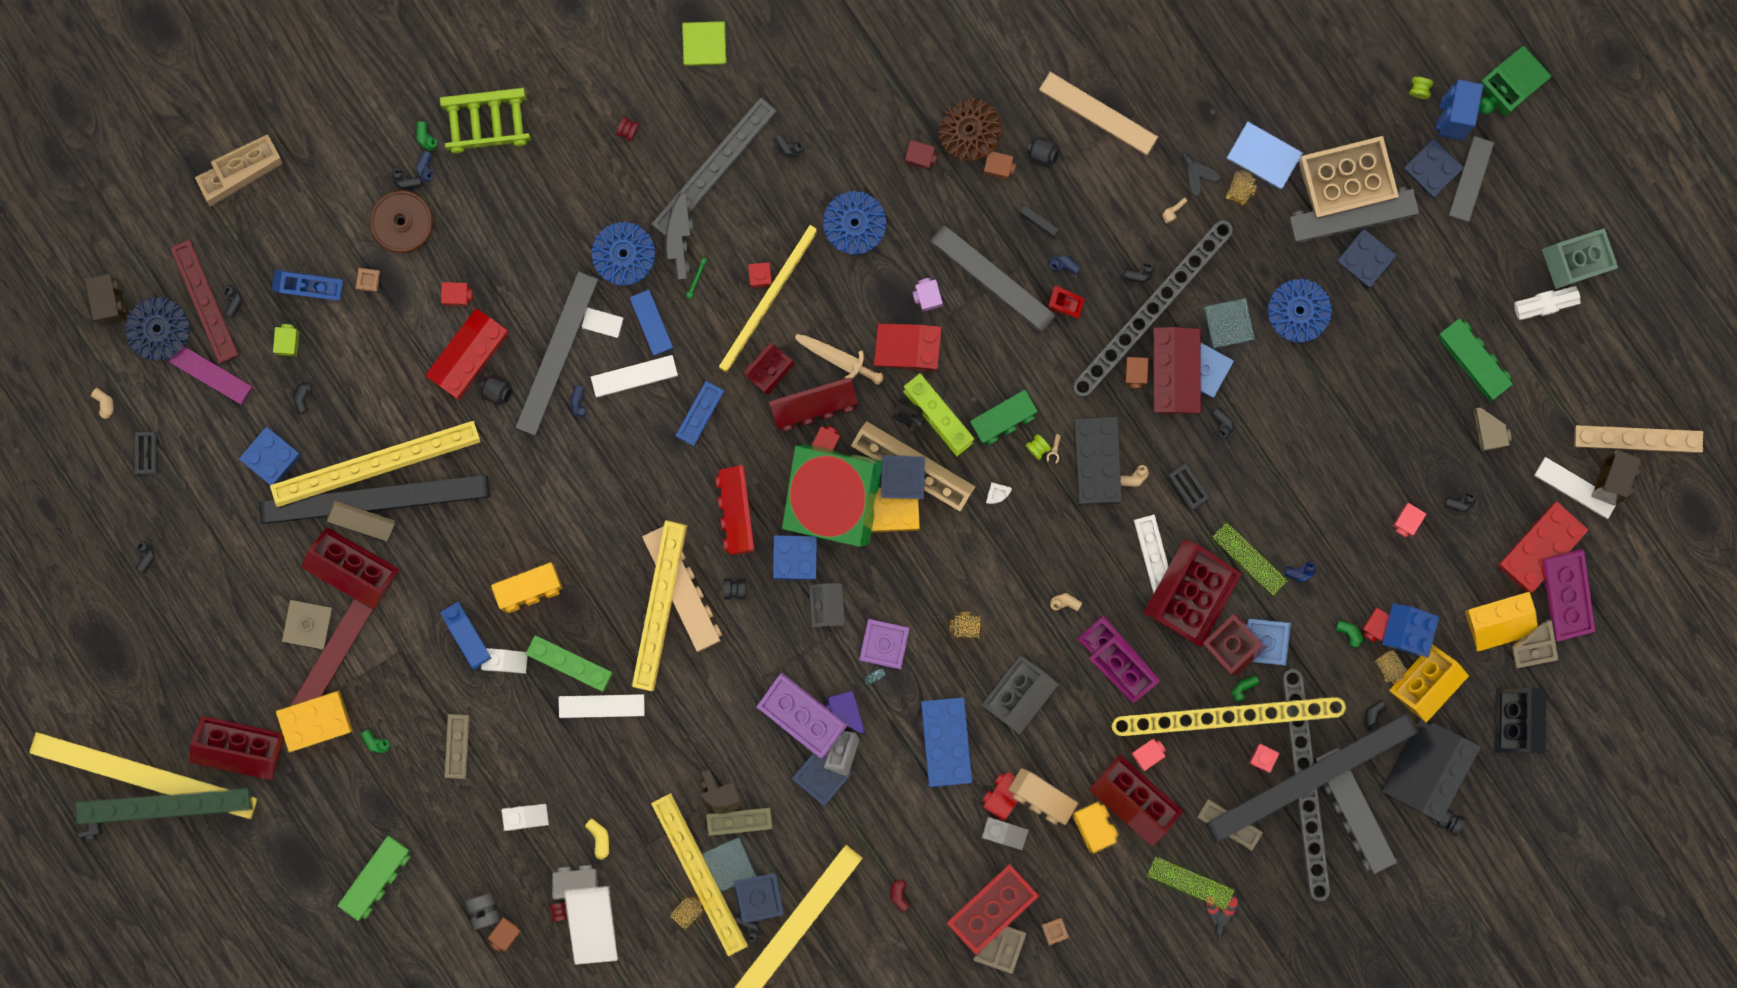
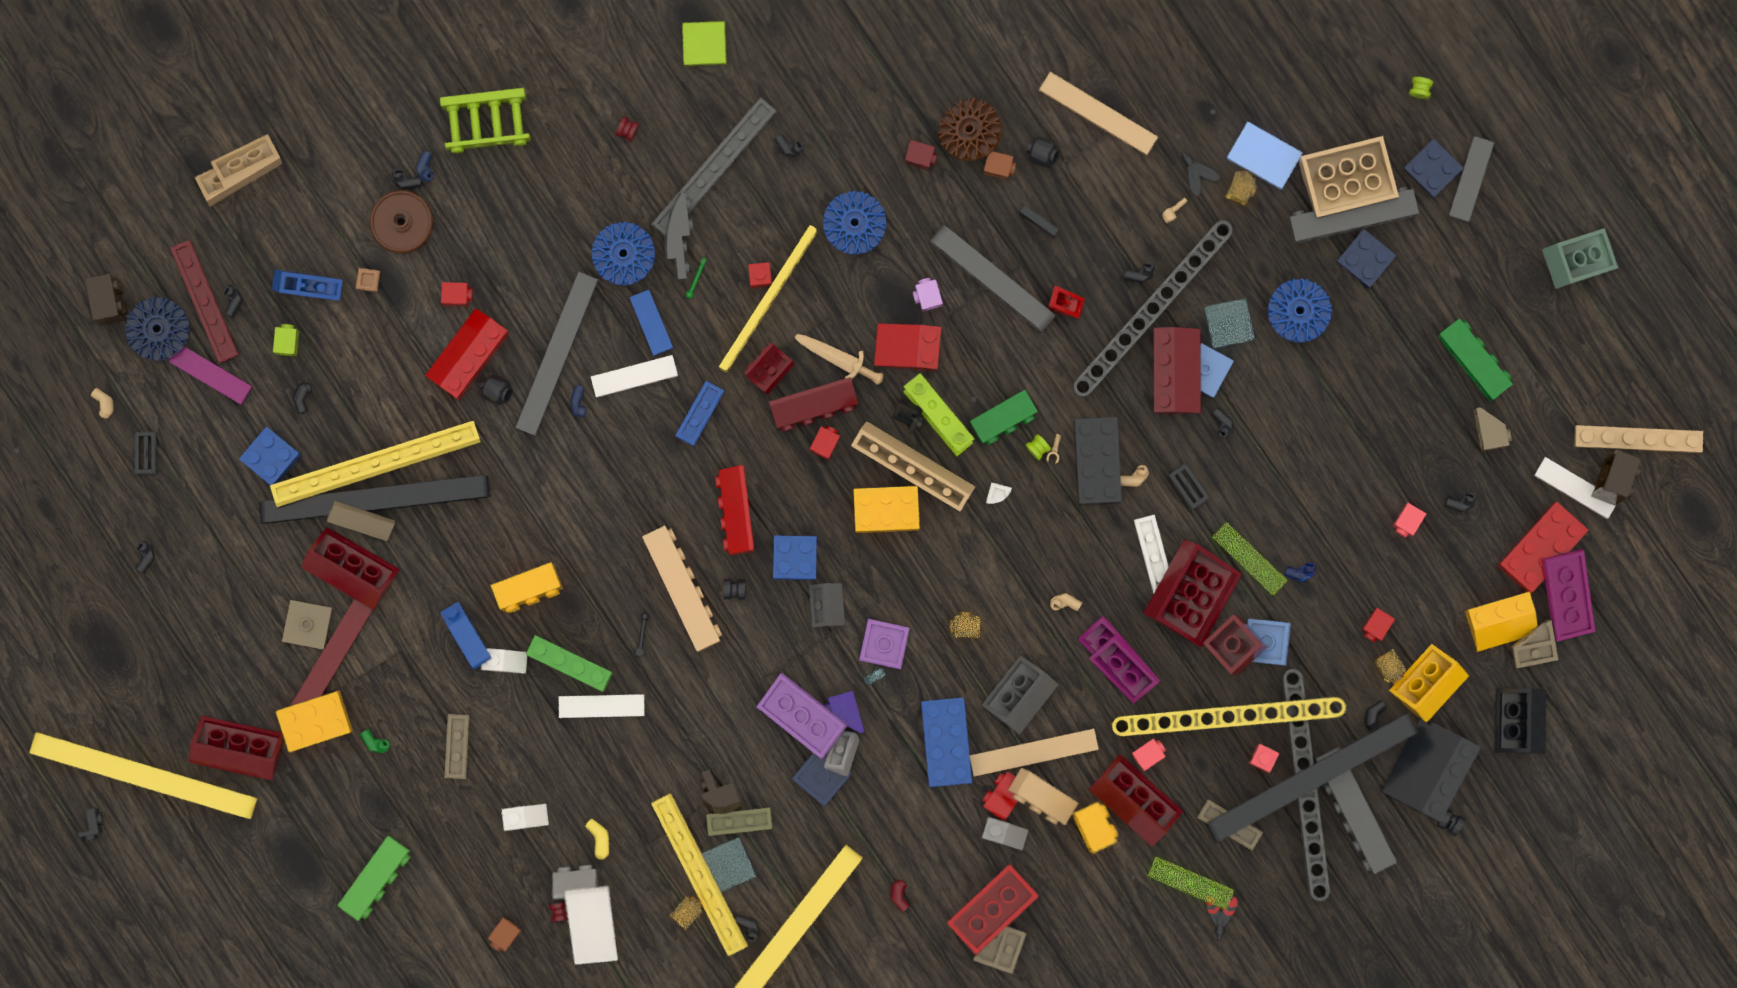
dark green brick [76,789,253,824] -> none
green arm [416,122,438,150] -> none
dark grey wheel [465,893,500,930] -> none
white sticker [582,308,623,337] -> none
light yellow tile [632,520,687,691] -> none
dark blue plate [733,873,784,924] -> none
red tile [782,444,883,547] -> none
dark blue plate [881,455,925,499] -> none
medium nougat tile [1041,918,1069,945] -> none
dark blue arm [1049,255,1081,275] -> none
dark orange brick [1125,357,1148,389] -> none
green arm [1231,675,1259,702] -> none
green arm [1336,621,1363,648] -> none
blue brick [1382,604,1439,658] -> none
blue brick [1436,80,1483,141] -> none
green slope [1478,46,1552,118] -> none
white piece [1514,286,1581,320] -> none
none -> tan tile [970,729,1099,776]

